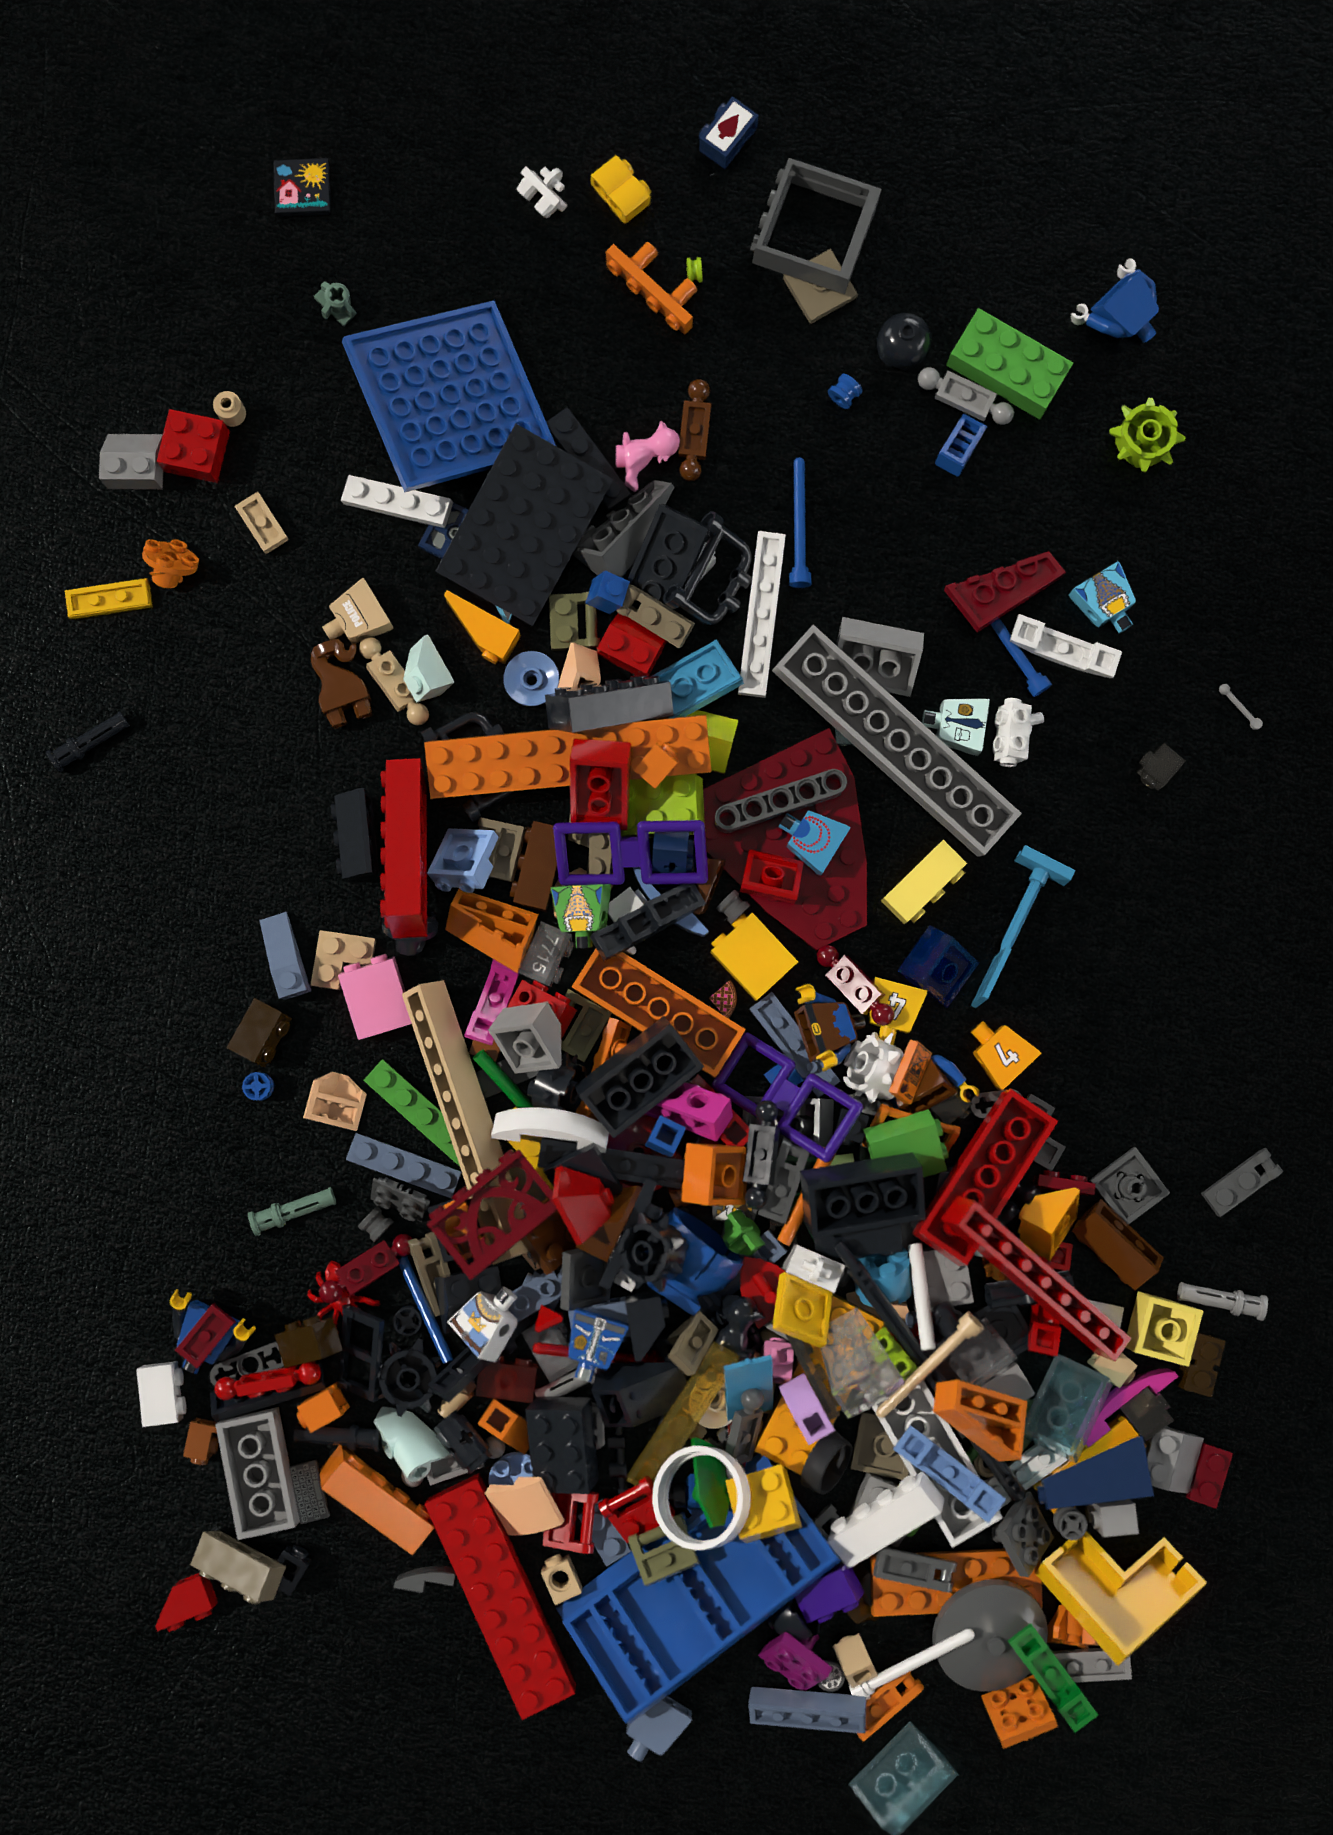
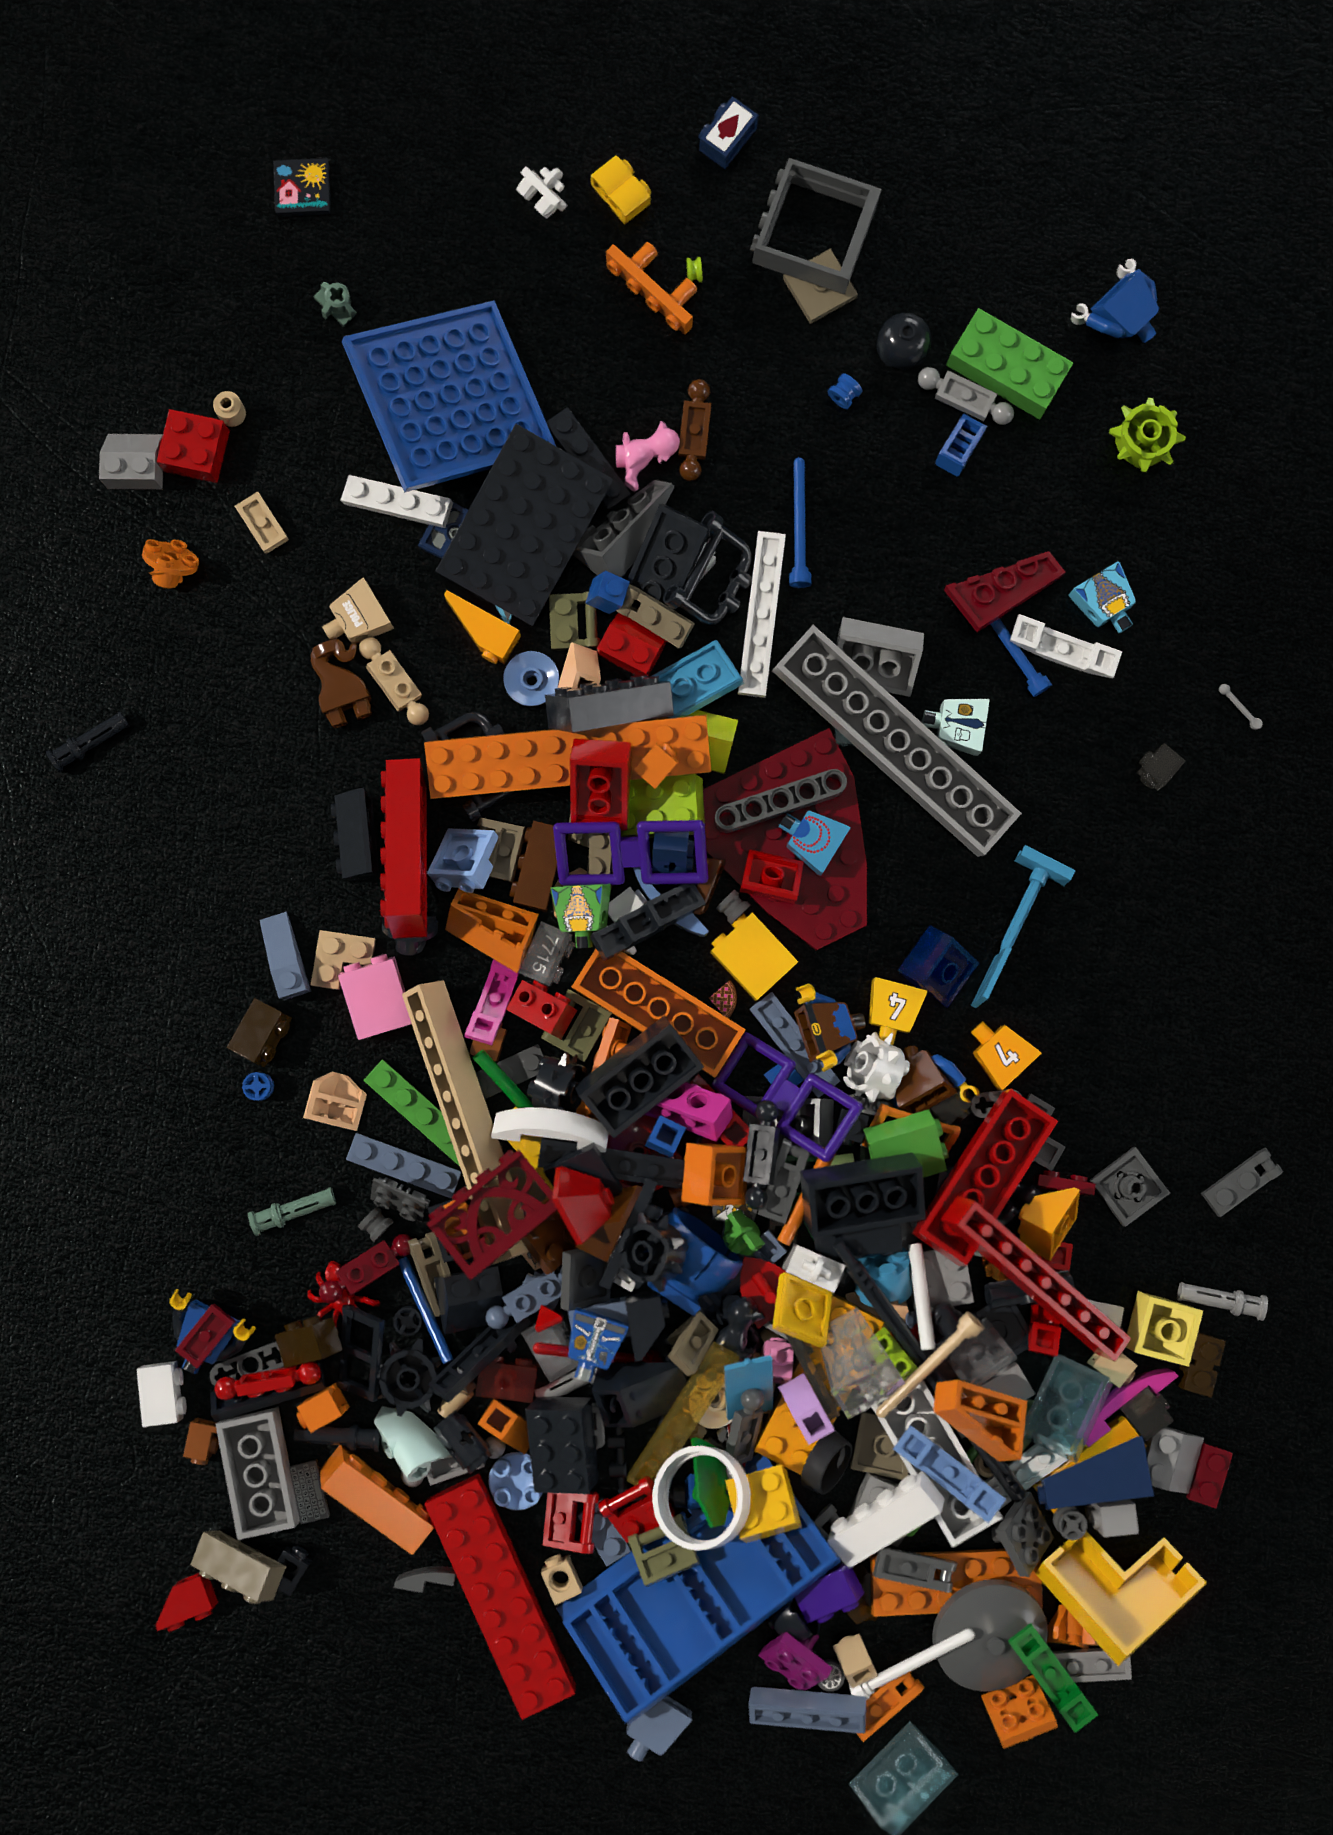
yellow tile [65,578,152,619] -> none
light aqua slope [403,635,454,703] -> none
torso [448,1287,518,1362] -> none
light nougat slope [485,1477,564,1535] -> none
light grey slope [488,1002,562,1073] -> none
plate [817,945,895,1026] -> none
light yellow brick [881,840,967,924] -> none
orange tile [889,1040,932,1105] -> none
white brick [992,698,1044,767] -> none
reddish brown brick [1072,1199,1164,1290] -> none

